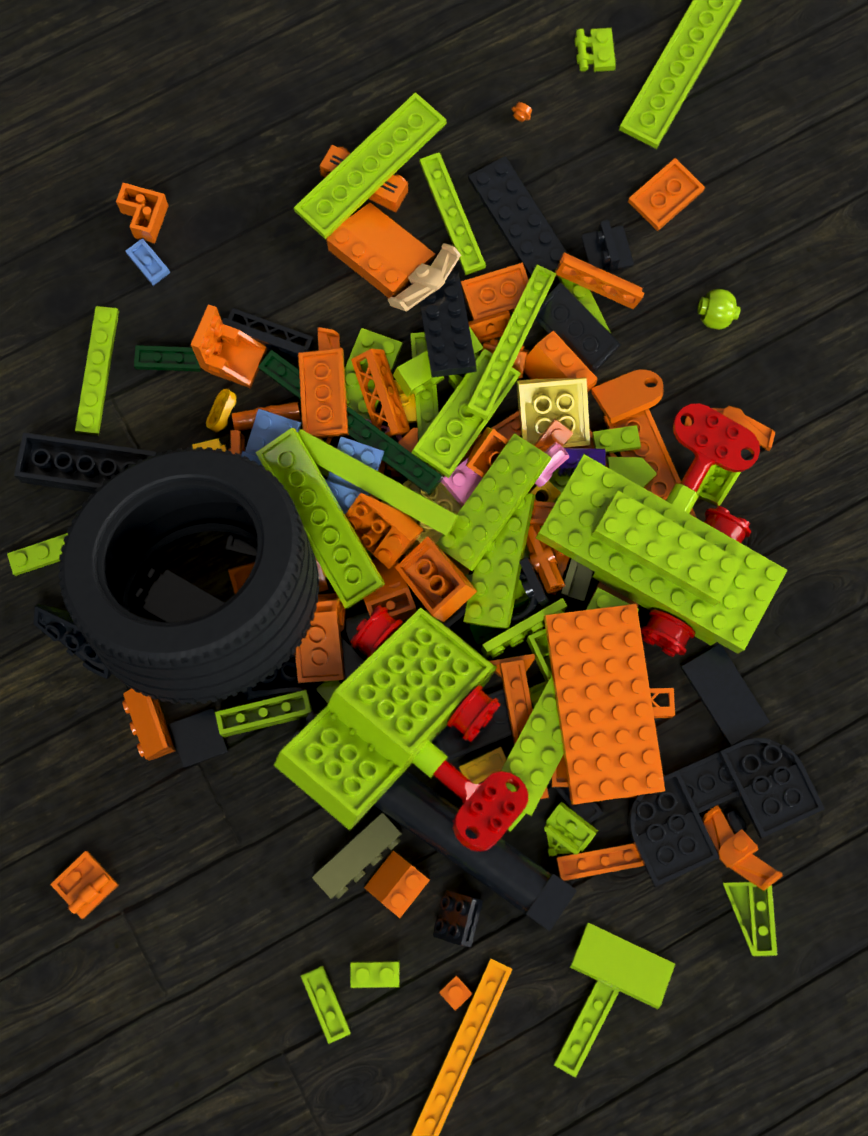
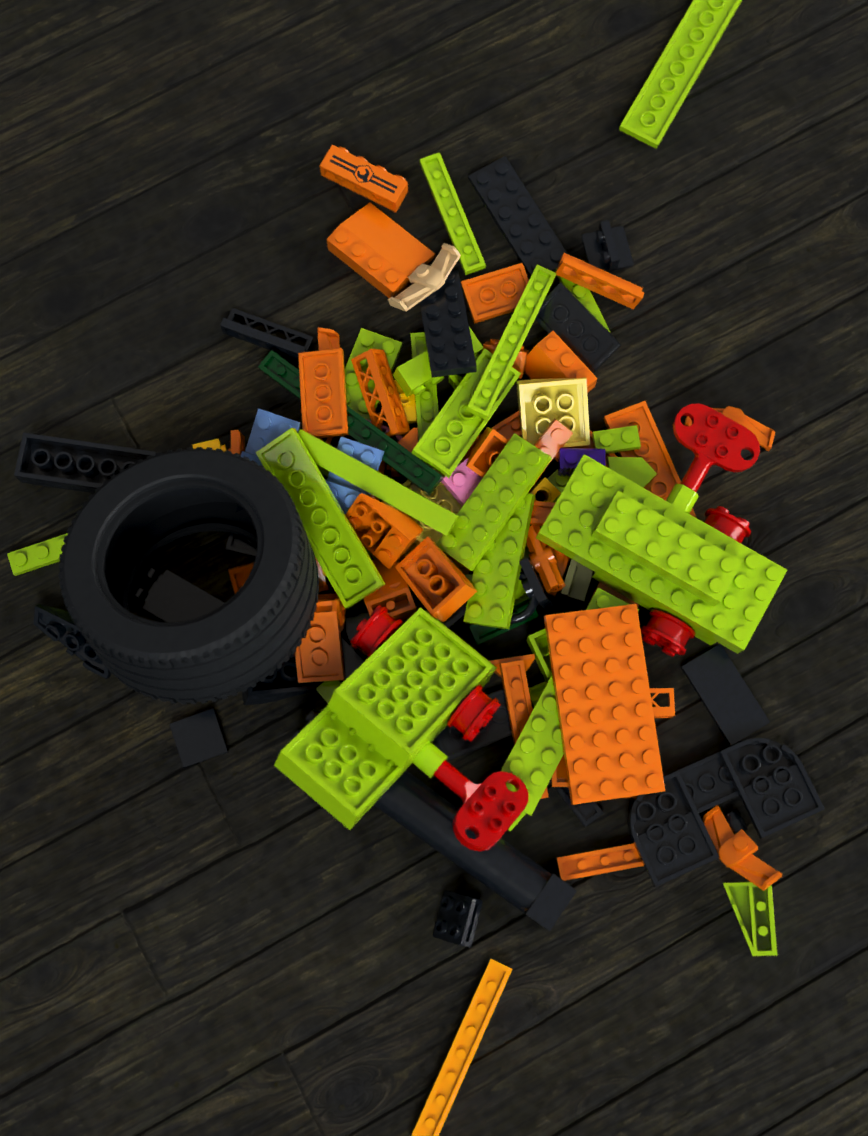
orange plate [50,851,119,919] -> none
lime plate [75,306,119,436] -> none
orange brick [116,183,169,244] -> none
orange slope [122,688,176,761] -> none
medium blue plate [125,238,170,285] -> none
dark green plate [134,345,201,372] -> none
orange bracket [191,304,267,388] -> none
yellow plate [206,389,236,432] -> none
lime brick [215,690,312,737] -> none
orange axle [232,402,301,431] -> none
lime plate [294,92,446,240] -> none
lime tile [301,966,351,1044] -> none
olive brick [312,813,402,899] -> none
lime brick [351,961,400,988] -> none
orange slope [364,850,430,918] -> none
orange plate [439,976,473,1011] -> none
yellow plate [459,747,507,784] -> none
orange plate [468,310,511,343] -> none
lime plate [481,598,567,659] -> none
orange plate [512,102,532,122] -> none
bright pink piece [535,442,569,487] -> none
lime slope [544,802,598,856] -> none
lime plate [554,980,619,1078] -> none
lime tile [570,923,675,1009] -> none
lime plate [575,28,616,72] -> none
orange tile [591,370,664,424] -> none
orange plate [628,158,705,231] -> none
lime bracket [696,465,741,506] -> none
lime plant [698,289,740,330] -> none

